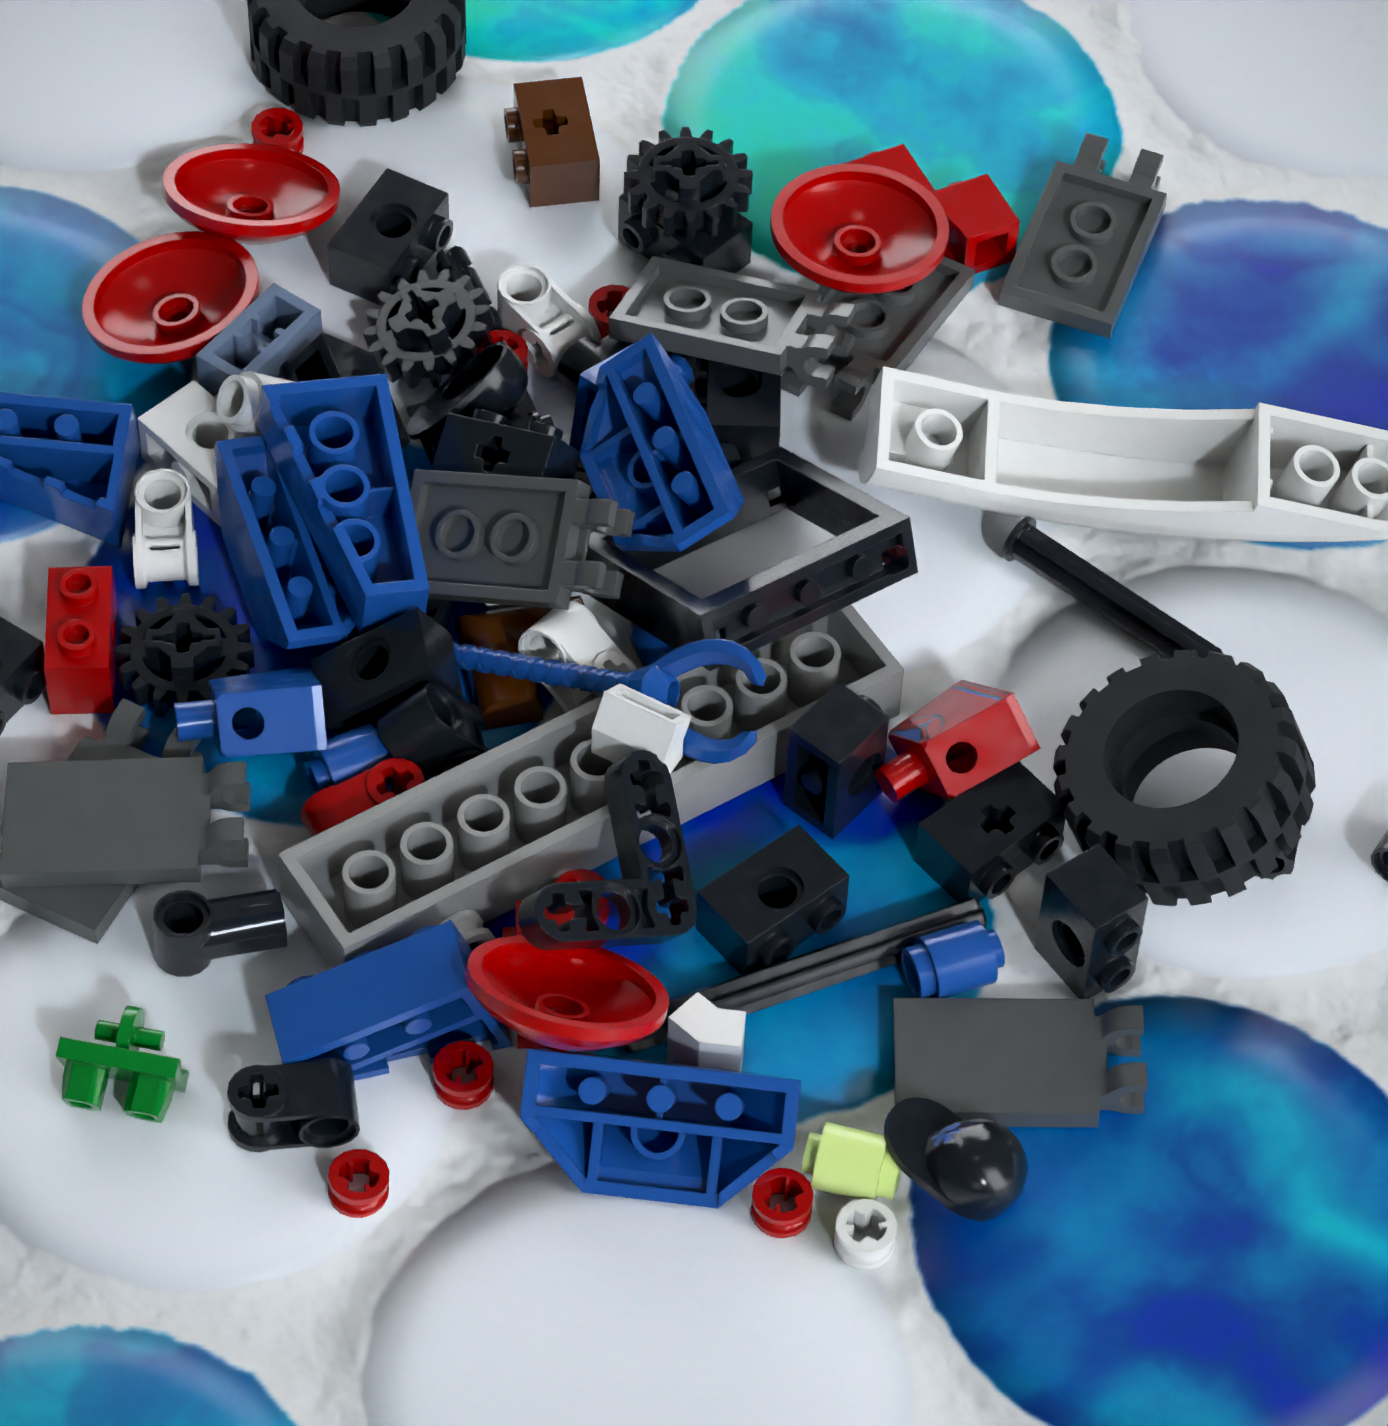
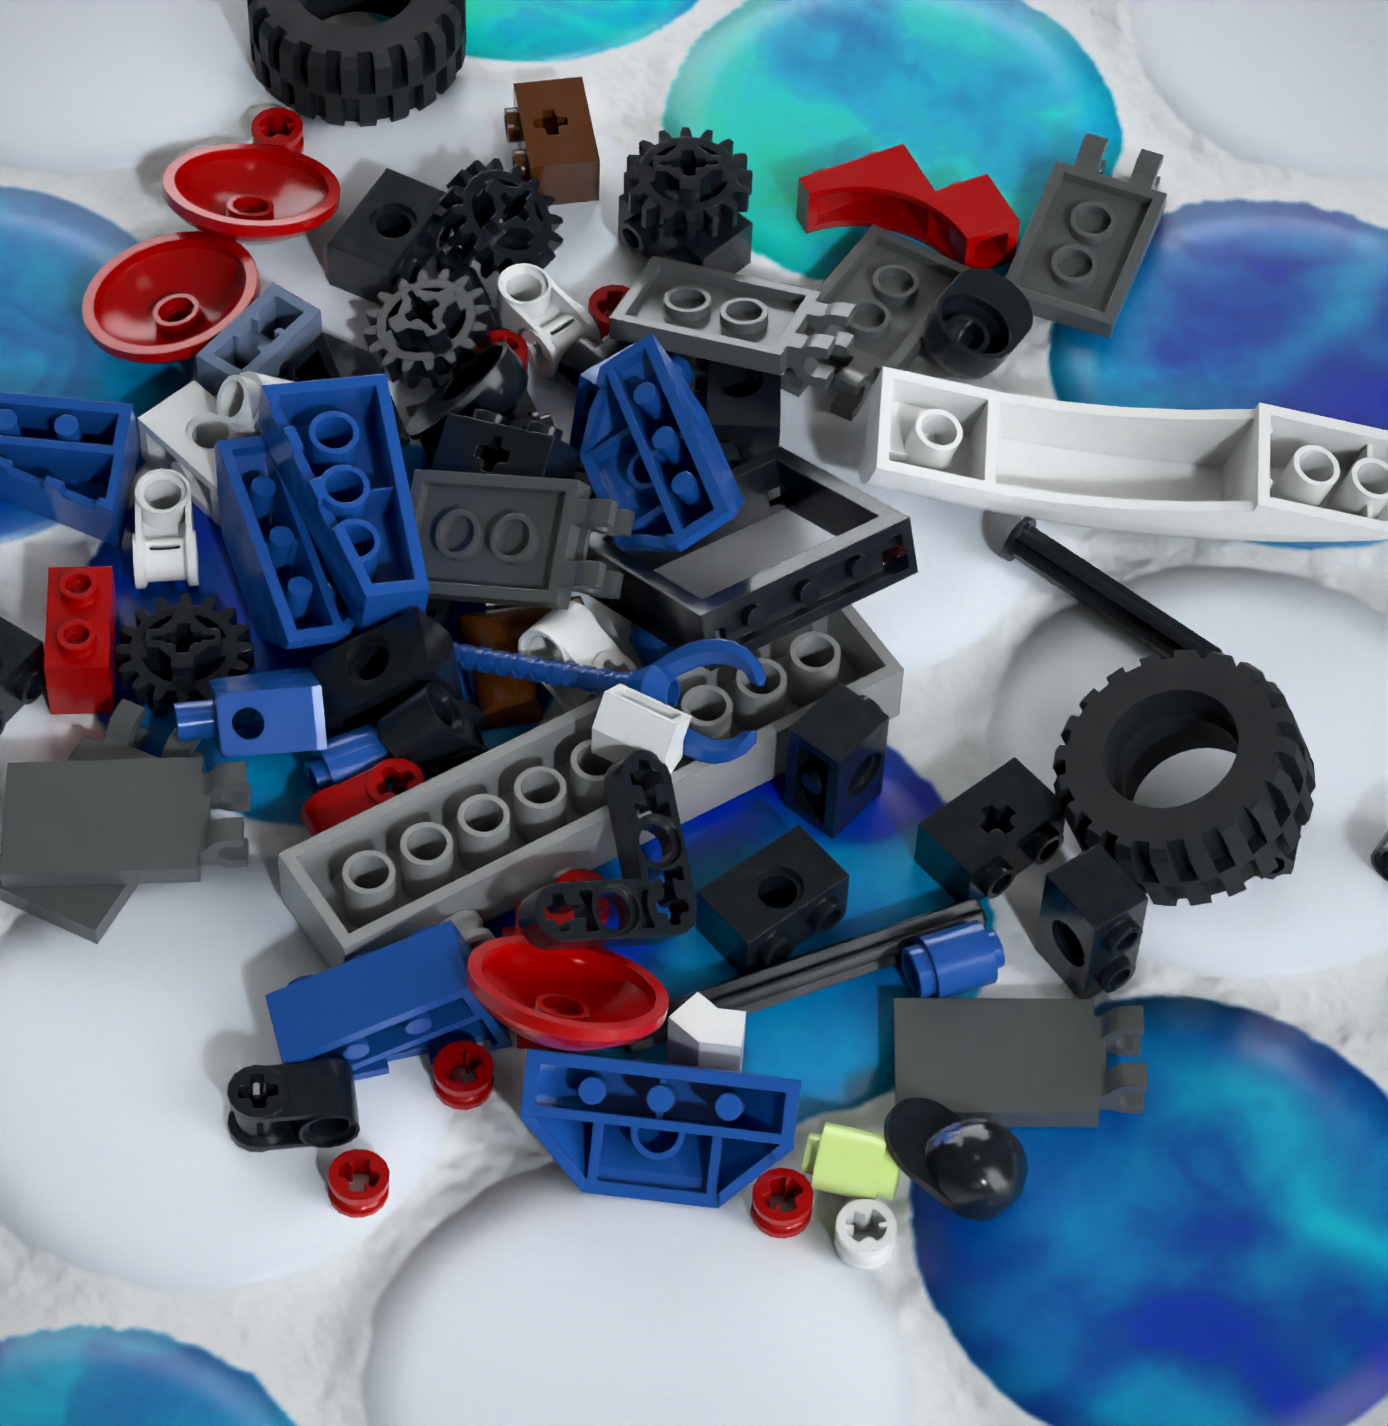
green hips [56,1005,189,1123] -> none
black piece [153,889,287,977] -> none
red dish [770,164,949,295] -> none
red torso [875,680,1041,803] -> none
none -> black gear [438,158,563,279]
none -> black cap [922,269,1033,379]

